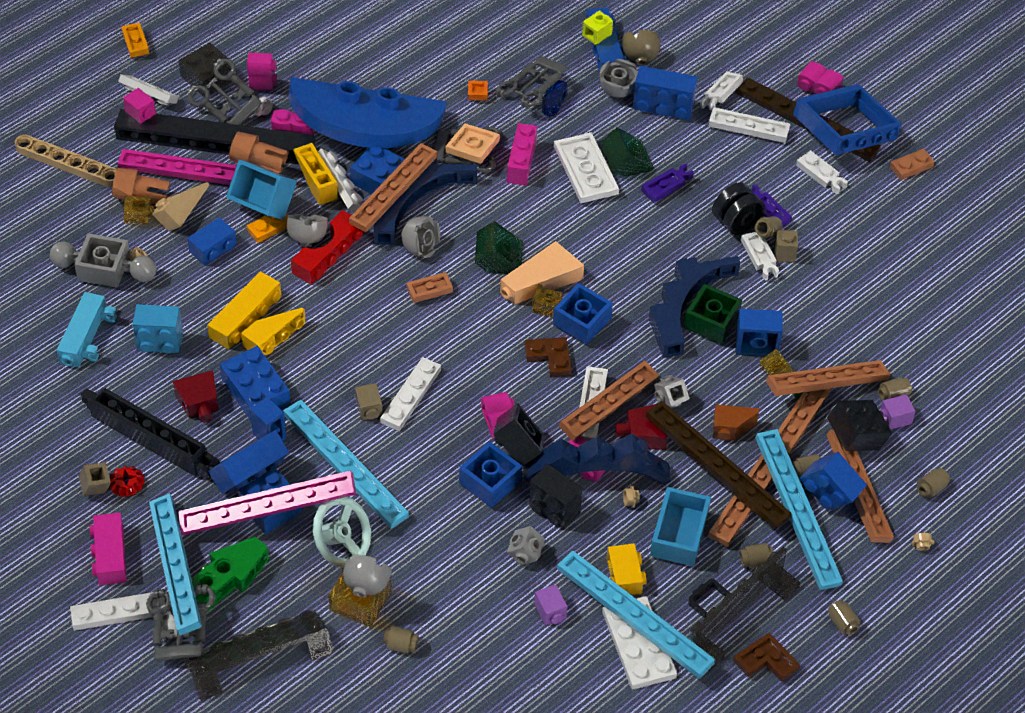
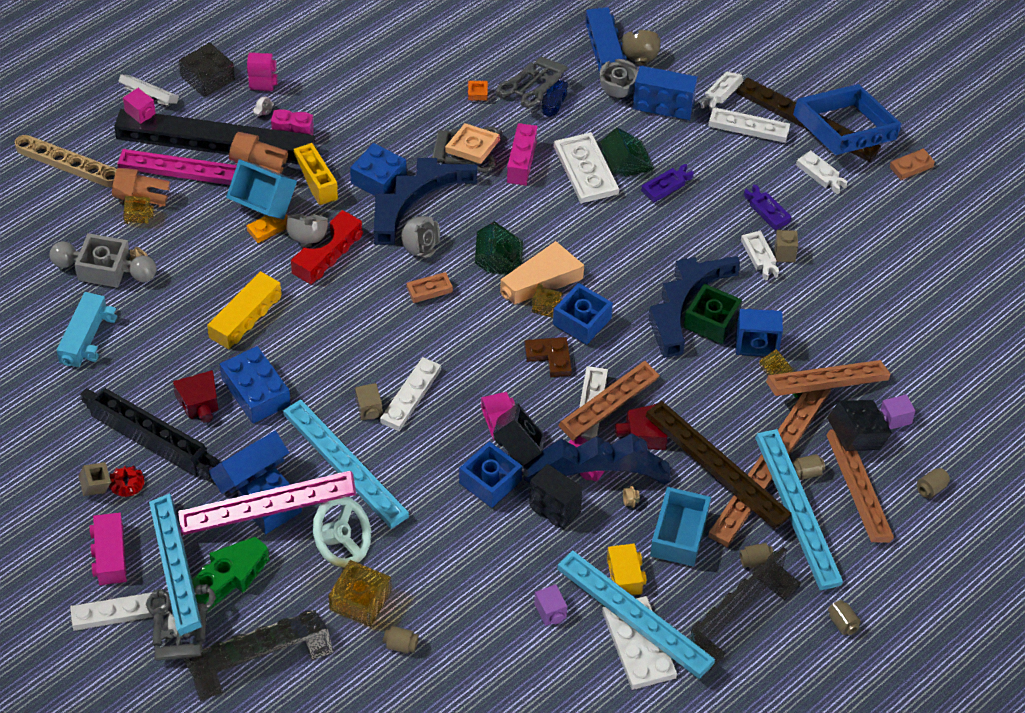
light orange plate [121,22,149,58] -> none
dark azure brick [133,304,183,353] -> none
tan slope [152,182,209,231] -> none
dark grey piece [187,58,262,125] -> none
blue brick [187,217,237,266] -> none
yellow slope [241,308,305,356] -> none
blue brick [250,397,287,441] -> none
blue plate [288,77,447,148] -> none
white plate [318,148,363,212] -> none
light grey cylinder [343,554,392,598] -> none
nougat plate [349,143,437,232] -> none
light grey brick [507,526,545,565] -> none
neon yellow brick [582,11,613,45] -> none
light grey brick [654,375,690,408] -> none
black piece [688,579,730,618] -> none
black wheel [712,182,765,235] -> none
dark orange slope [712,404,759,440] -> none
reddish brown plate [733,632,800,682] -> none
dark tan brick [755,216,783,238] -> none
dark pink brick [797,62,844,94] -> none
blue brick [799,452,867,511] -> none
dark tan brick [878,377,912,401] -> none
tan plate [912,533,934,551] -> none

